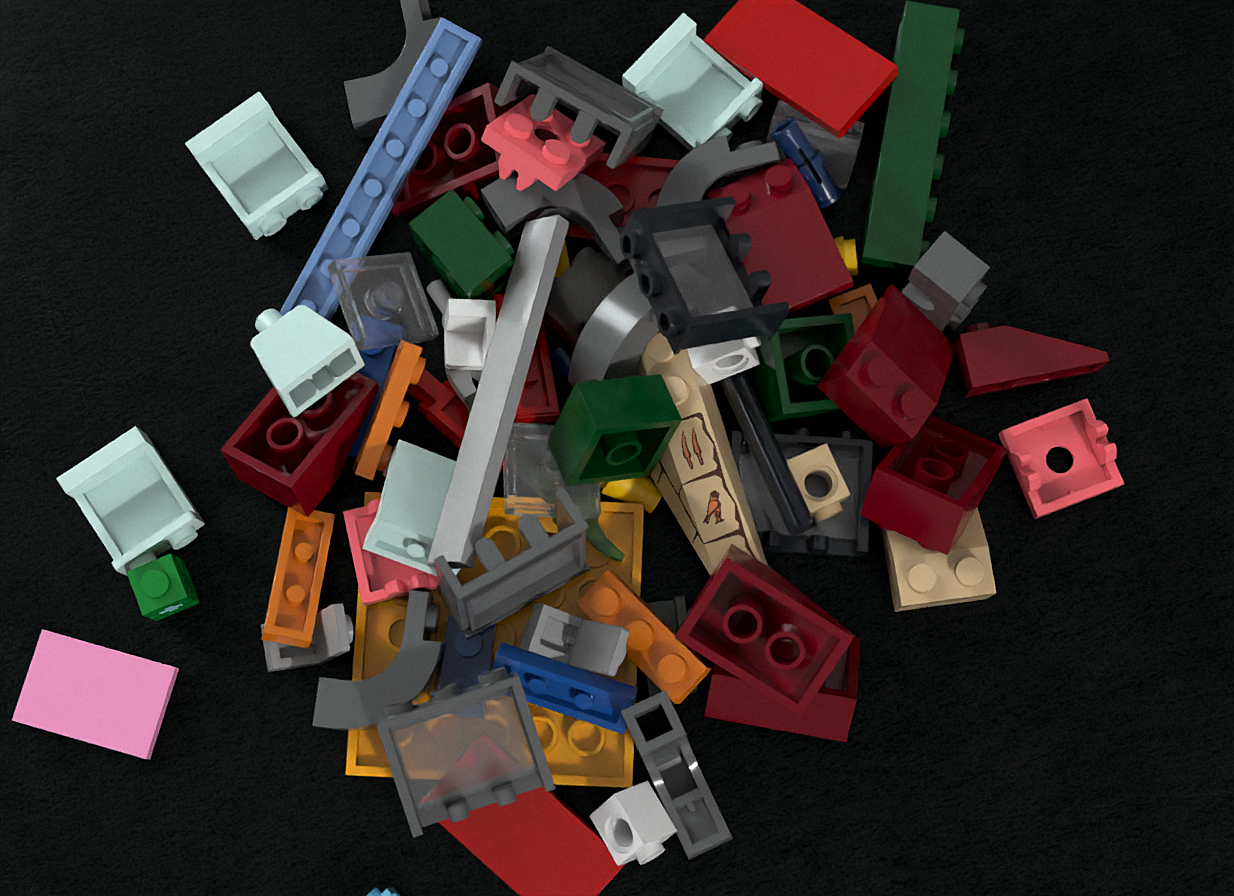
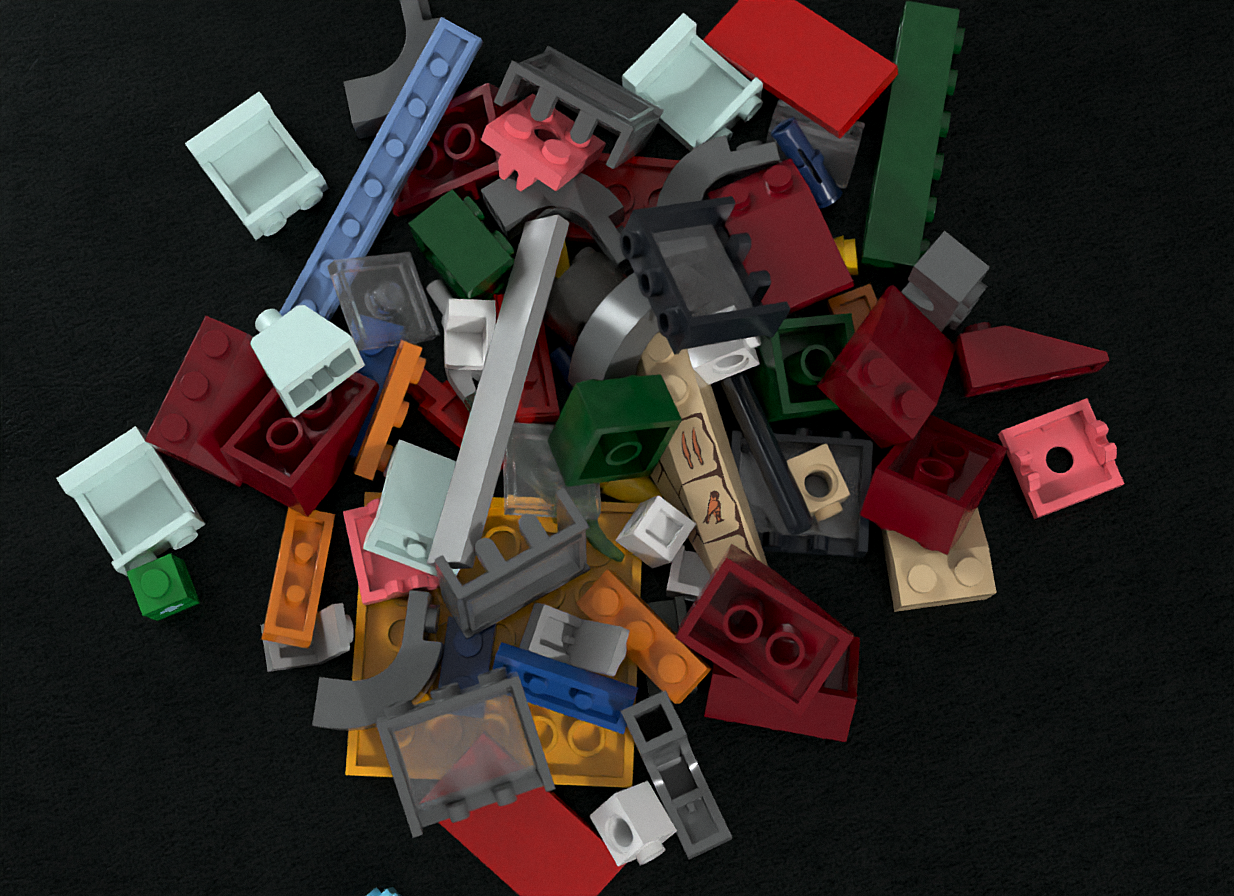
bright pink tile [12,629,179,759] -> none
none -> dark red slope [144,316,274,487]
none -> white brick [615,495,696,568]
none -> white panel [666,545,710,602]

